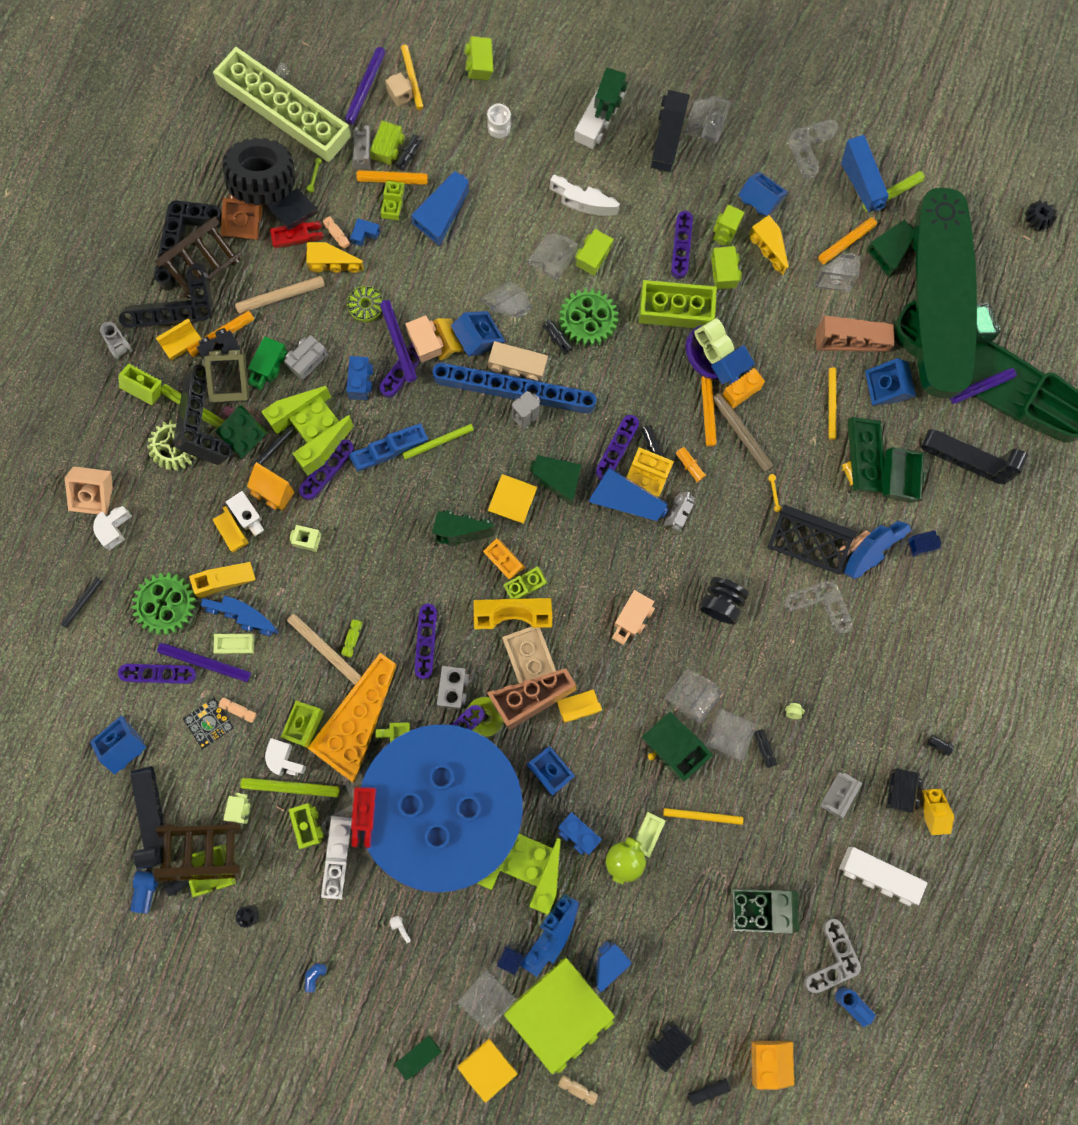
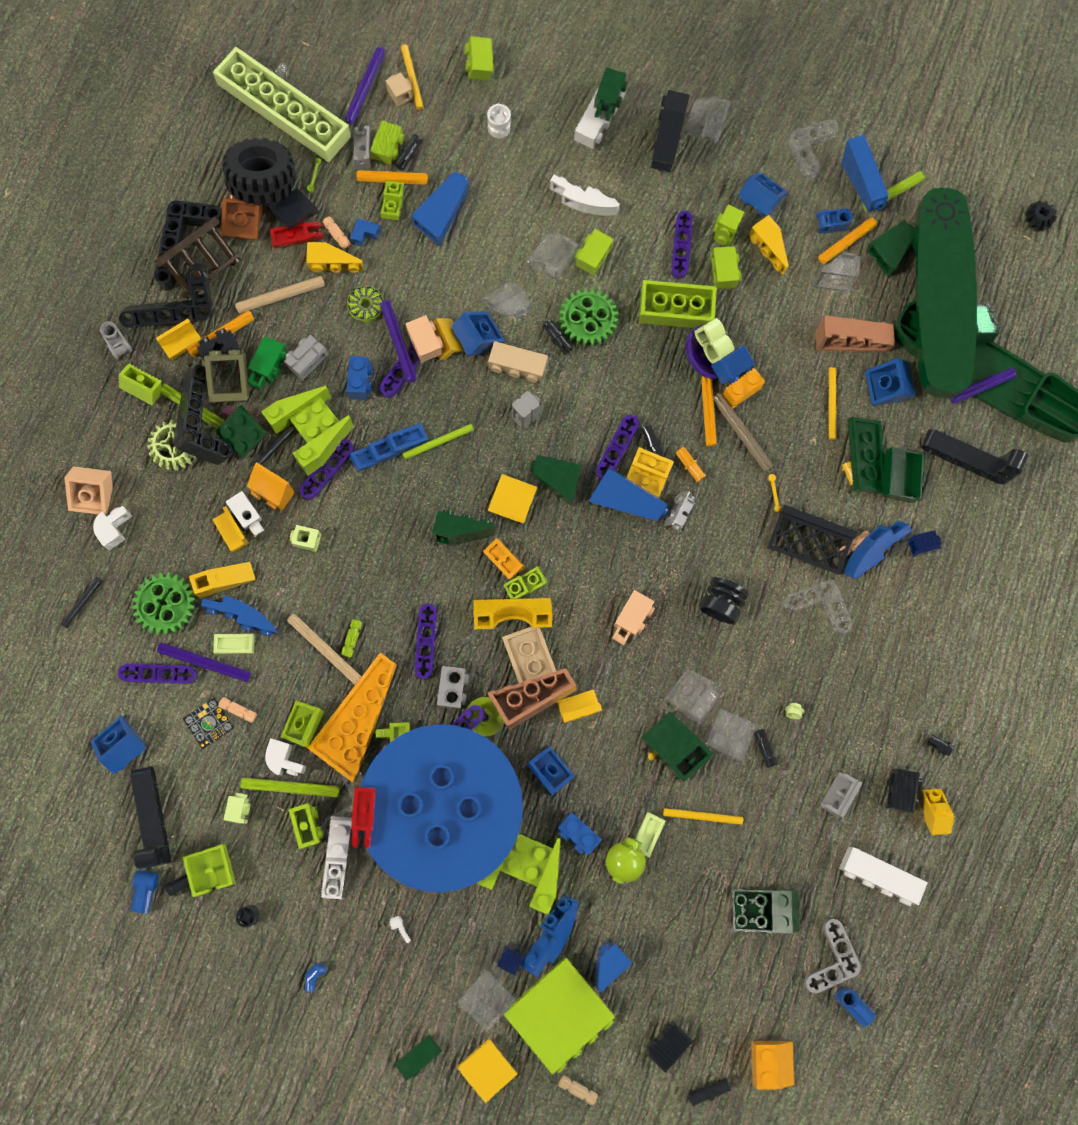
dark brown fence [153,822,242,882] -> none
blue beam [433,363,596,414] -> none
none -> blue piece [816,209,853,234]

